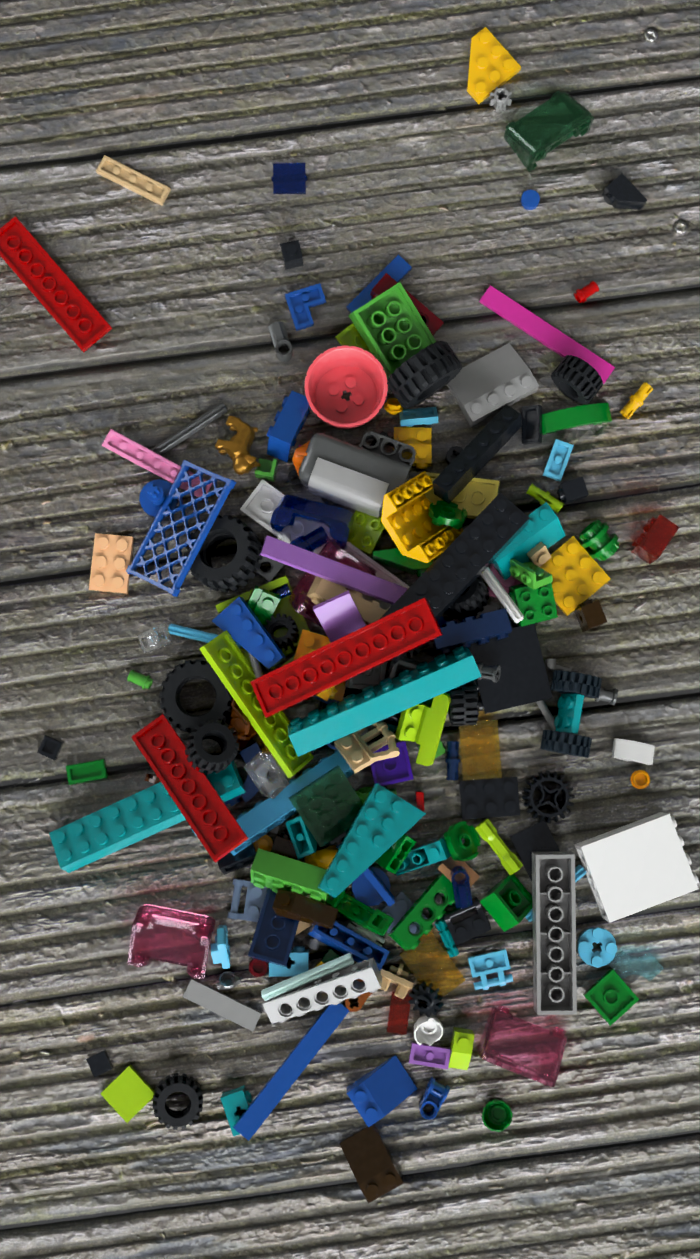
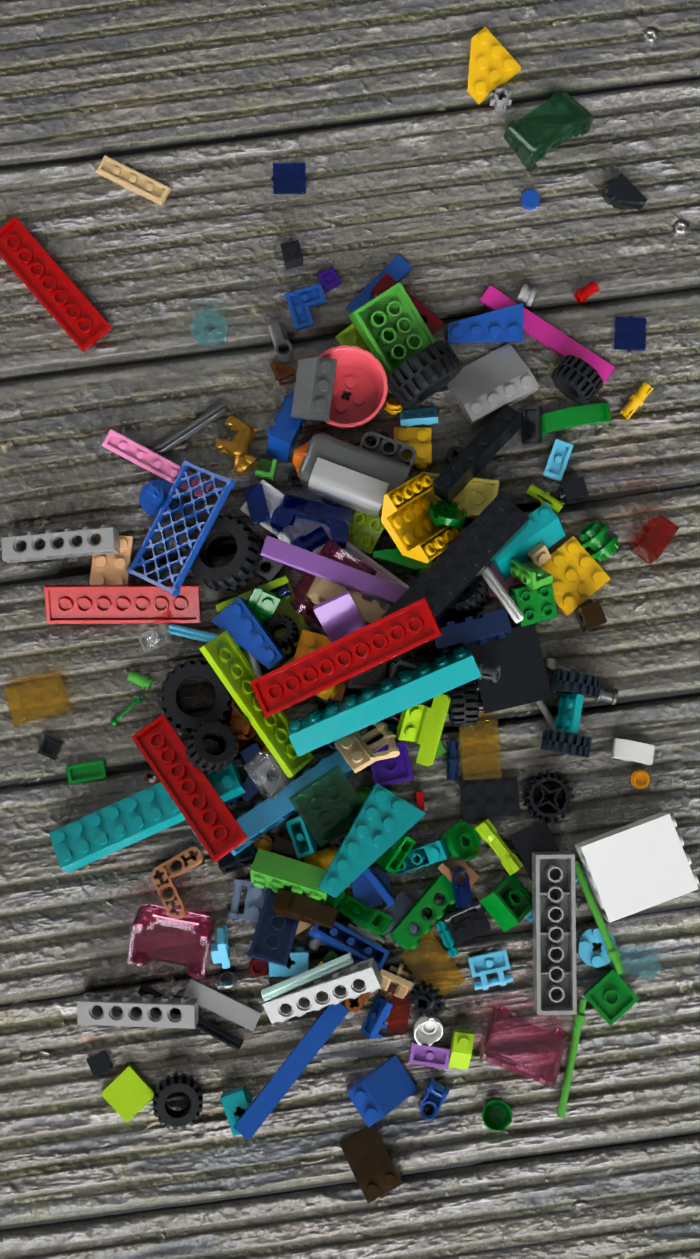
none -> light grey brick [1,525,120,563]
none -> clear yellow plate [4,673,71,726]
none -> plate [44,584,201,624]
none -> light grey brick [77,993,199,1029]
none -> green hinge [110,696,142,726]
none -> black axle [138,984,243,1050]
none -> nougat beam [150,847,204,920]
none -> clear light blue plate [191,309,229,348]
none -> clear blue tile [243,483,271,525]
none -> reddish brown tile [270,363,295,382]
none -> dark grey slope [291,357,337,422]
none -> dark purple tile [317,266,342,293]
none -> blue plate [360,995,393,1039]
none -> blue wing [448,303,523,344]
none -> light grey wheel [517,283,538,306]
none -> bright green bar [557,998,587,1118]
none -> bright green bar [575,861,625,975]
none -> clear blue piece [614,316,646,352]

